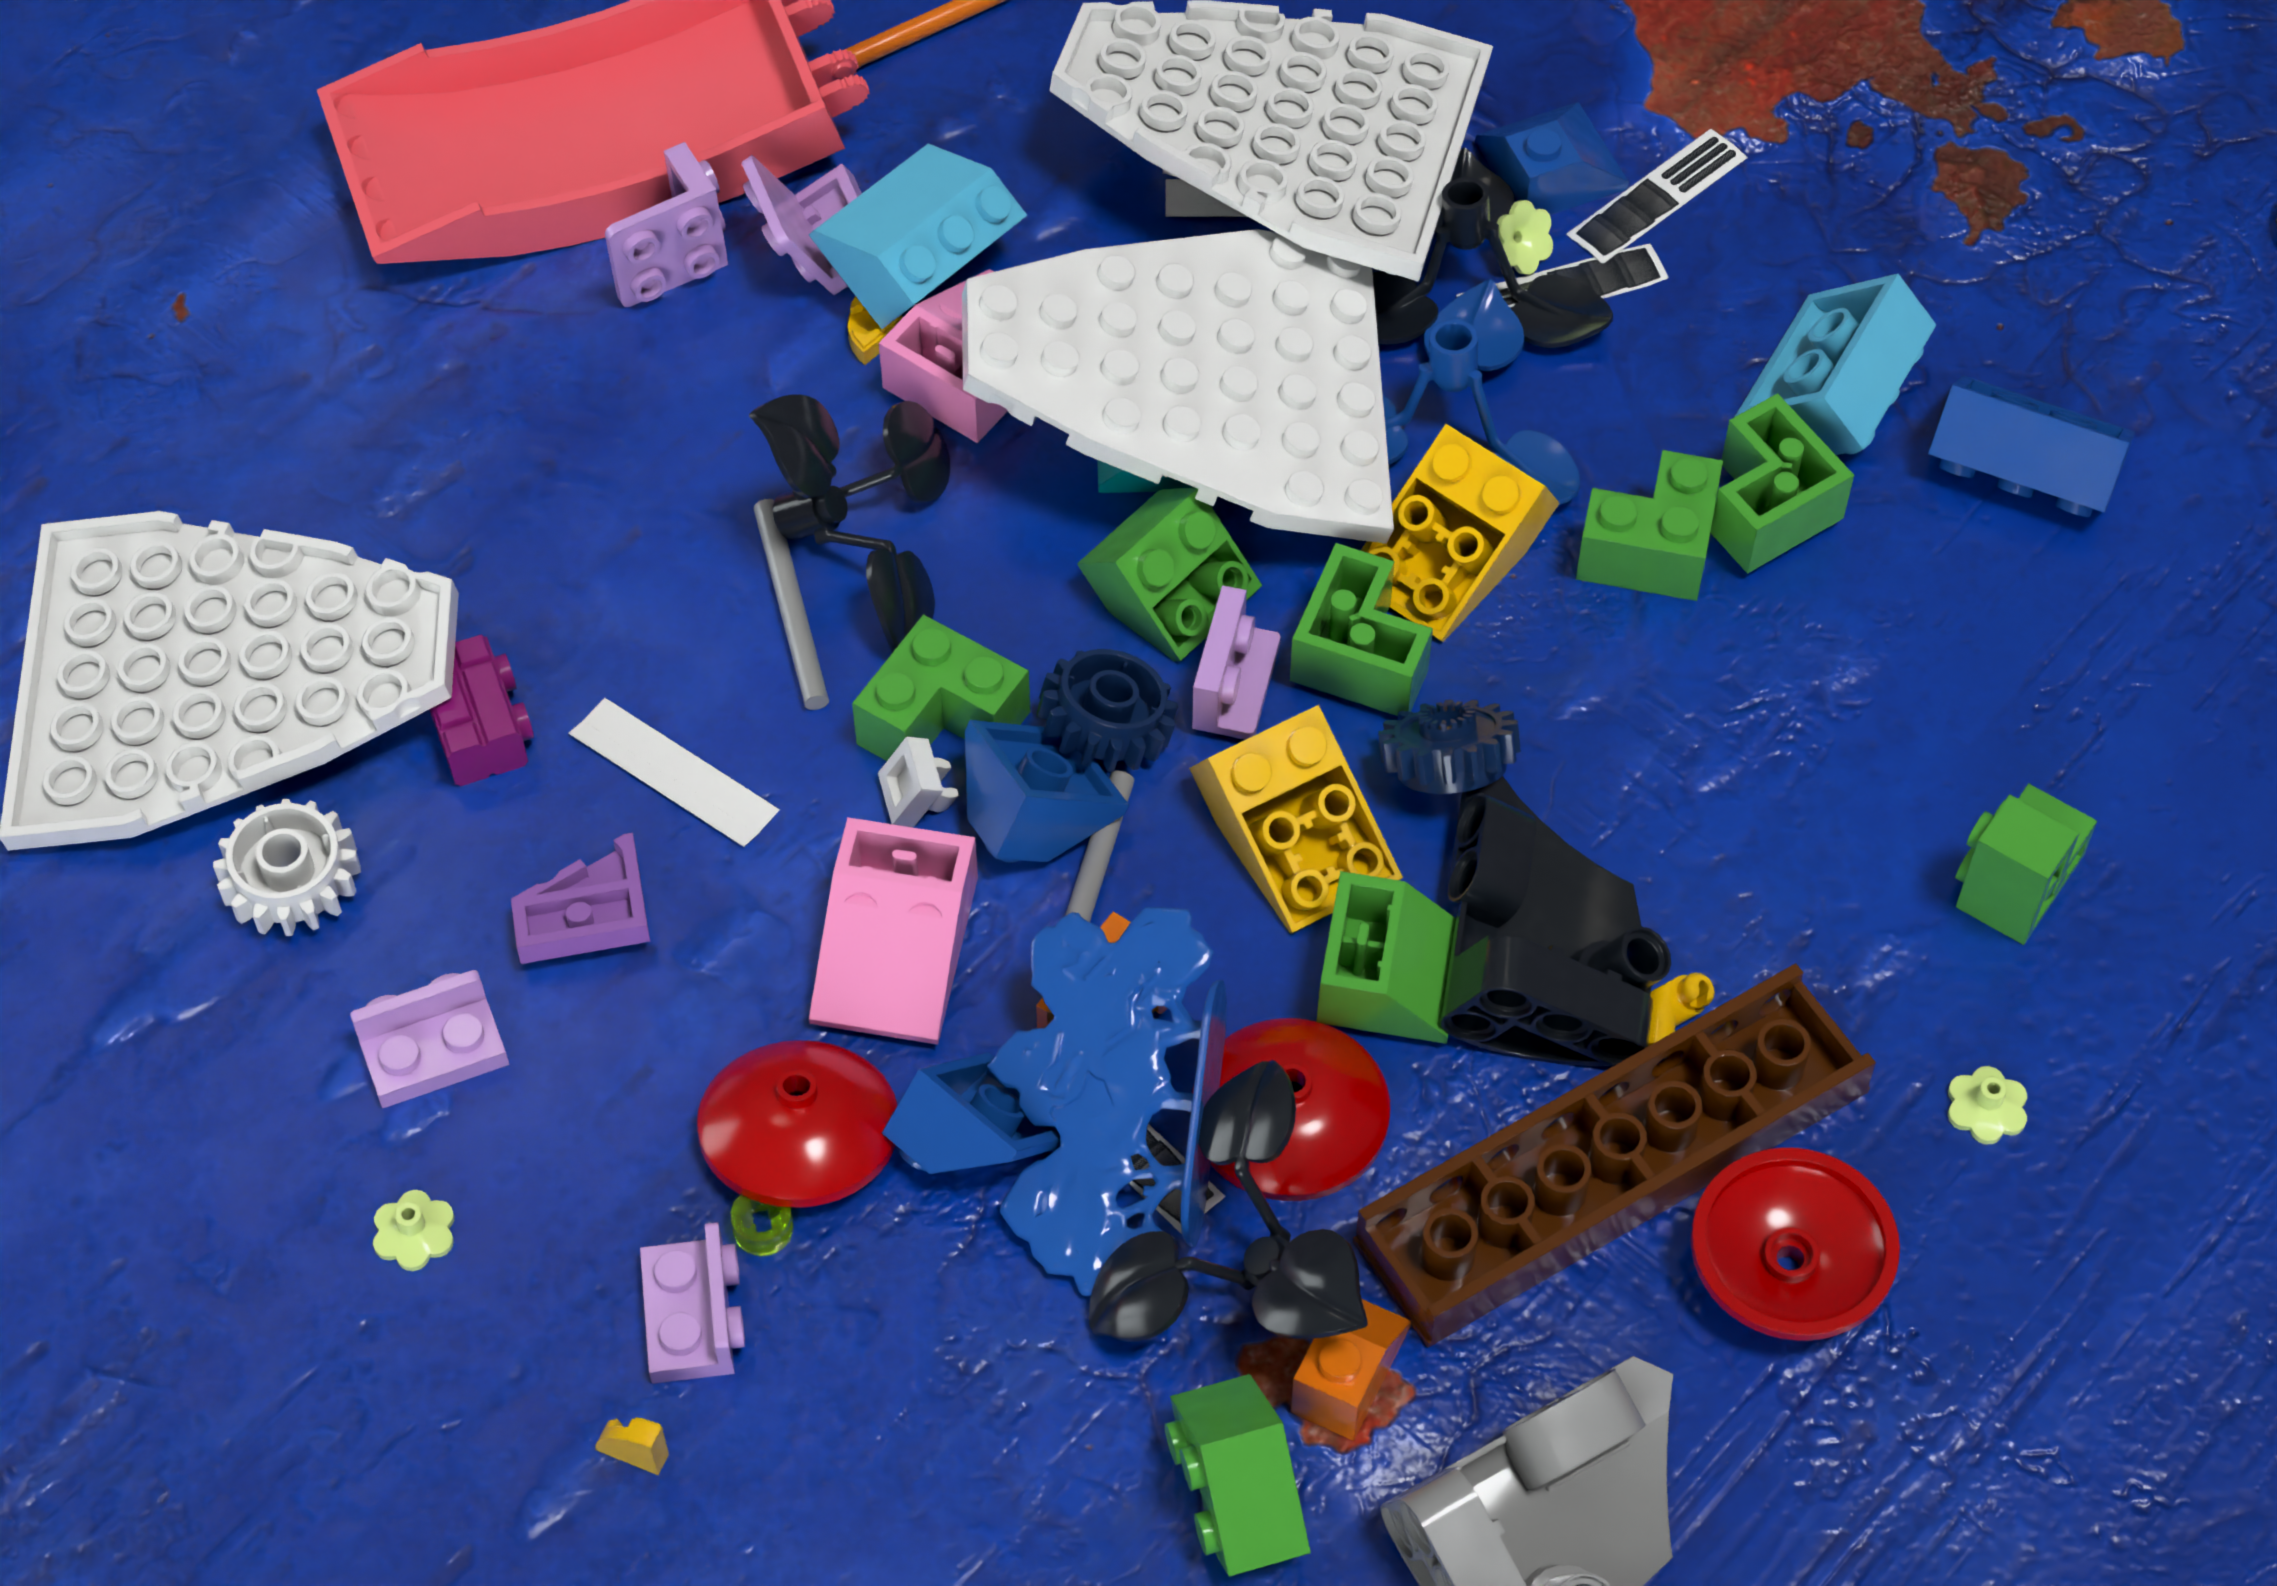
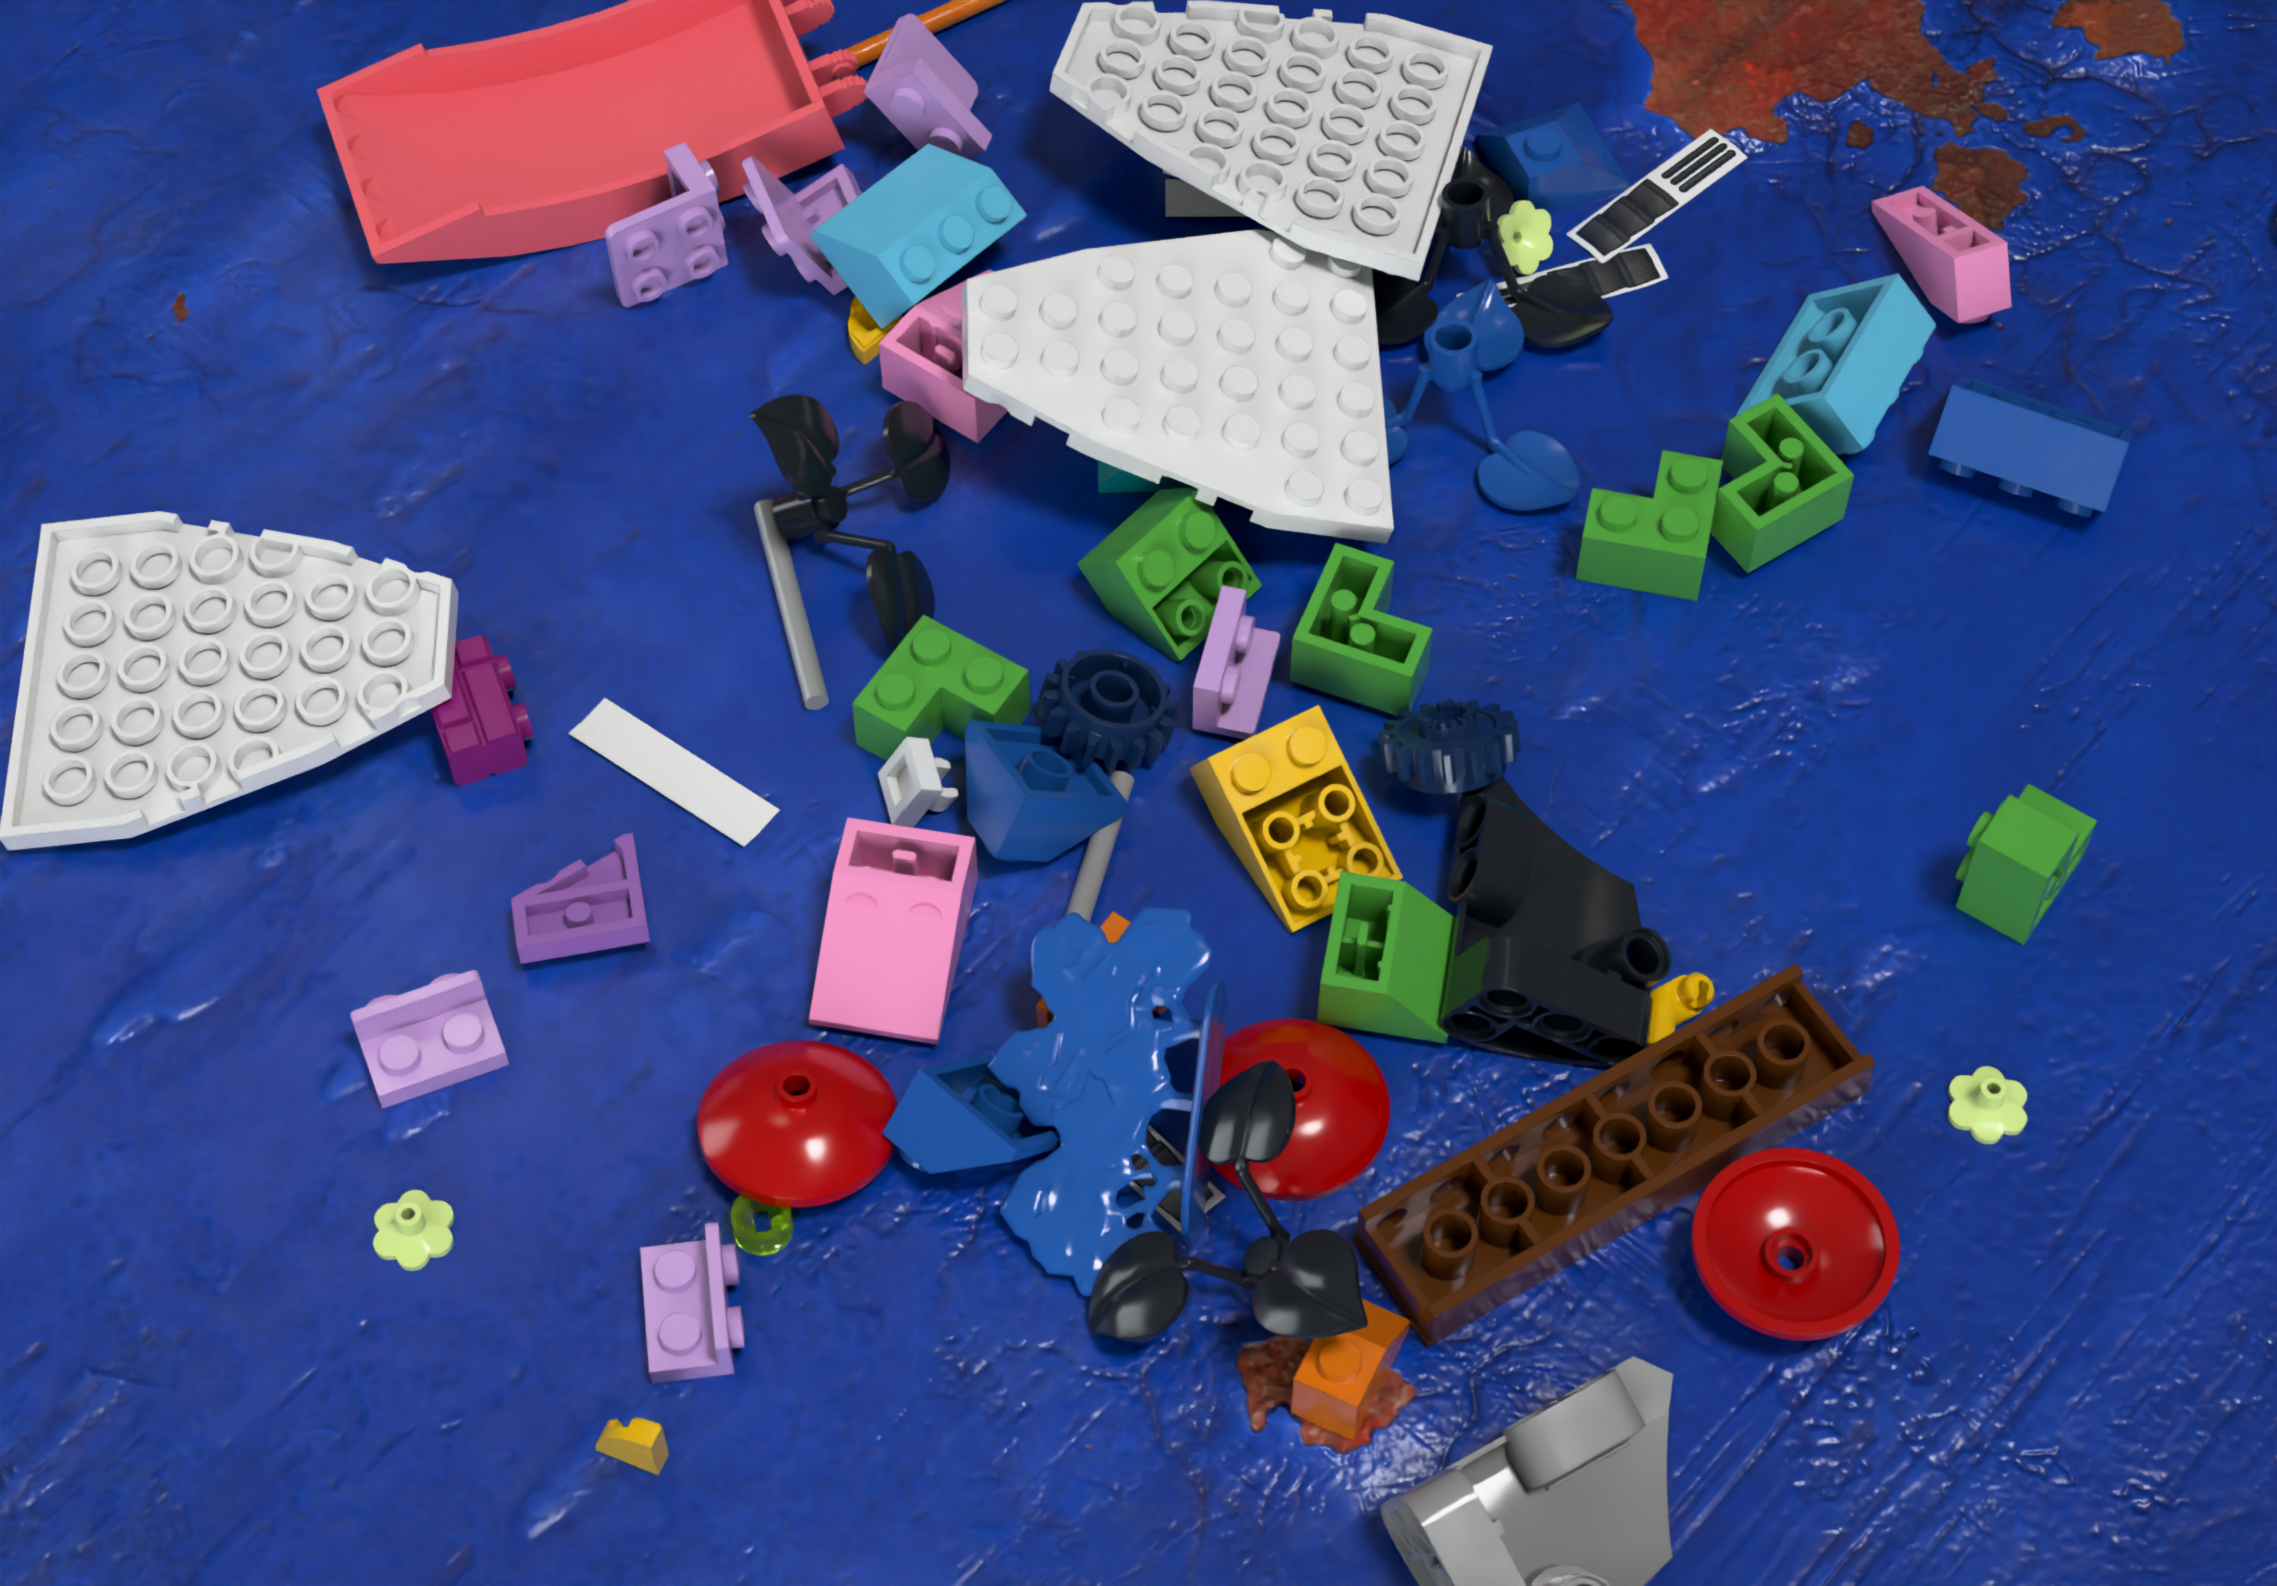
white gear [213,799,361,936] -> none
bright green brick [1165,1374,1311,1577] -> none
yellow slope [1361,424,1560,642] -> none
none -> lavender bracket [863,13,993,158]
none -> bright pink slope [1871,186,2012,324]

